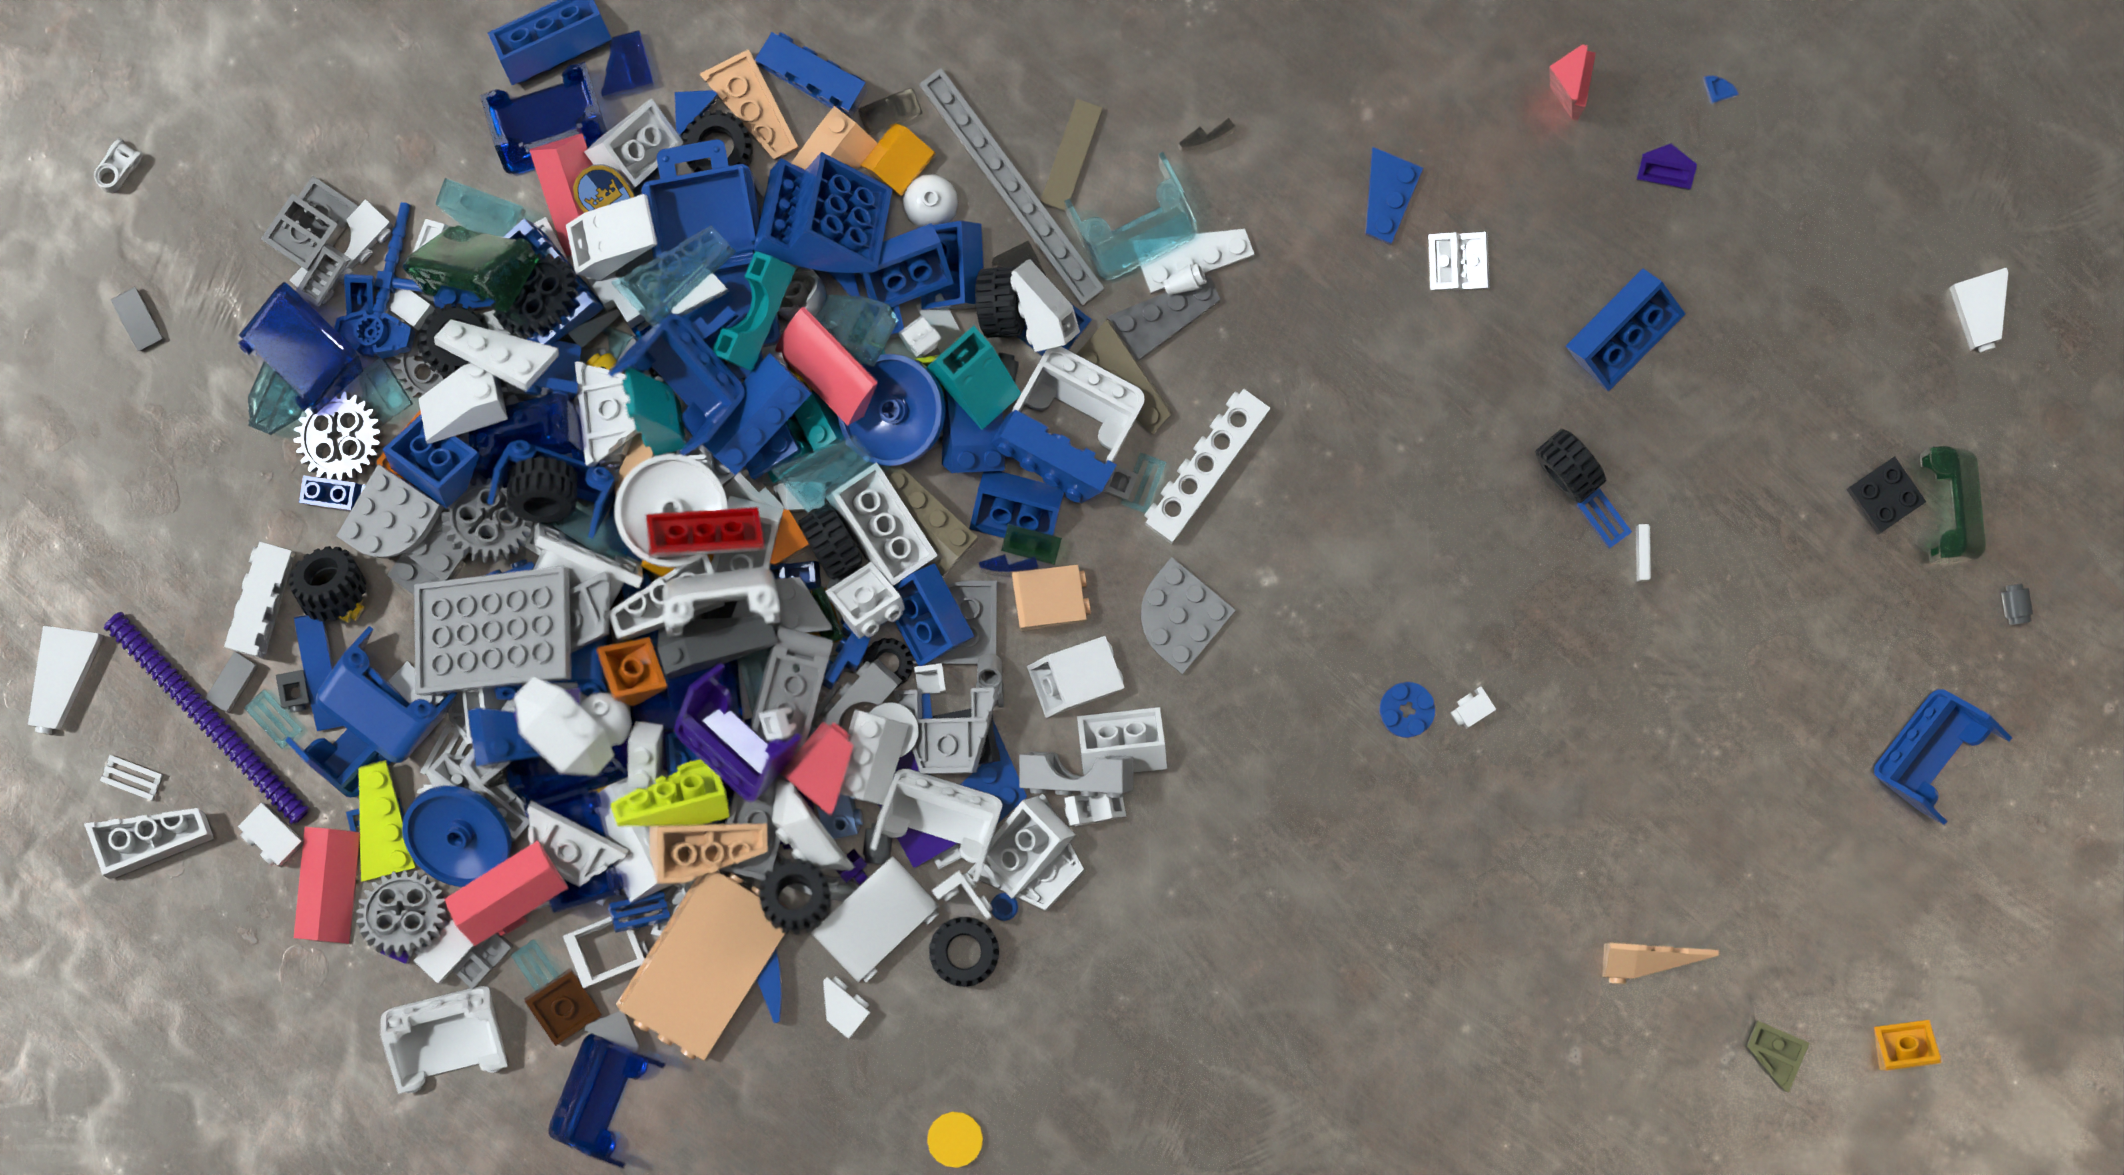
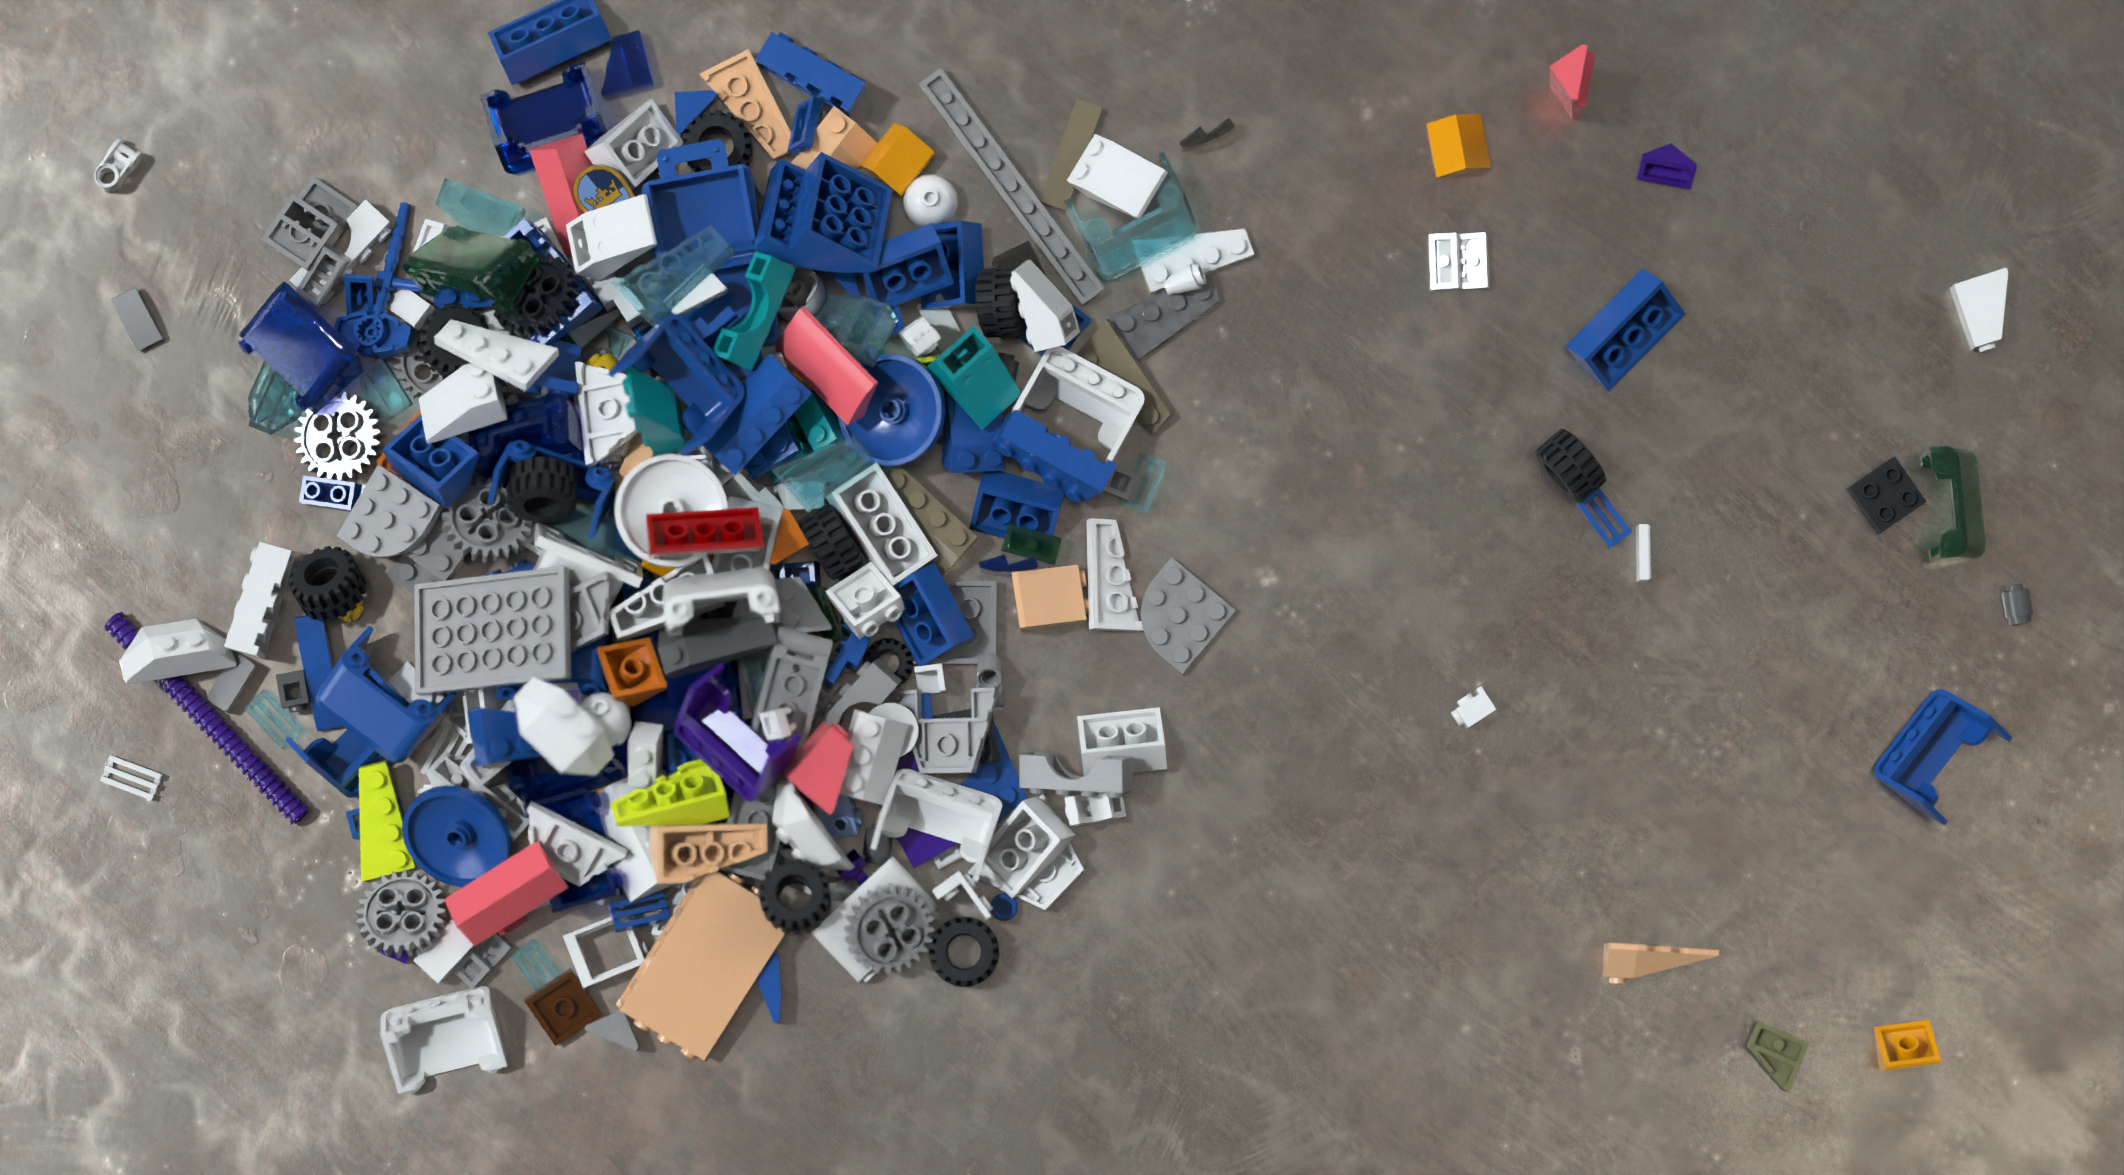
white slope [28,626,103,734] -> none
white wedge [84,808,214,880] -> none
white brick [238,802,303,866] -> none
coral slope [294,827,360,944] -> none
clear blue windscreen [548,1033,666,1169] -> none
white slope [823,976,871,1039] -> none
clear smoke slope [858,88,923,135] -> none
yellow tile [927,1112,983,1168] -> none
white slope [1027,636,1124,718] -> none
white brick [1144,389,1270,544] -> none
blue wing [1365,147,1423,245] -> none
blue plate [1379,682,1435,738] -> none
blue tile [1703,76,1739,104] -> none
none -> white wedge [120,619,236,685]
none -> blue tile [787,96,822,156]
none -> light grey gear [844,883,935,974]
none -> white slope [1067,134,1168,219]
none -> white wing [1086,518,1144,632]
none -> light orange slope [1426,114,1491,178]

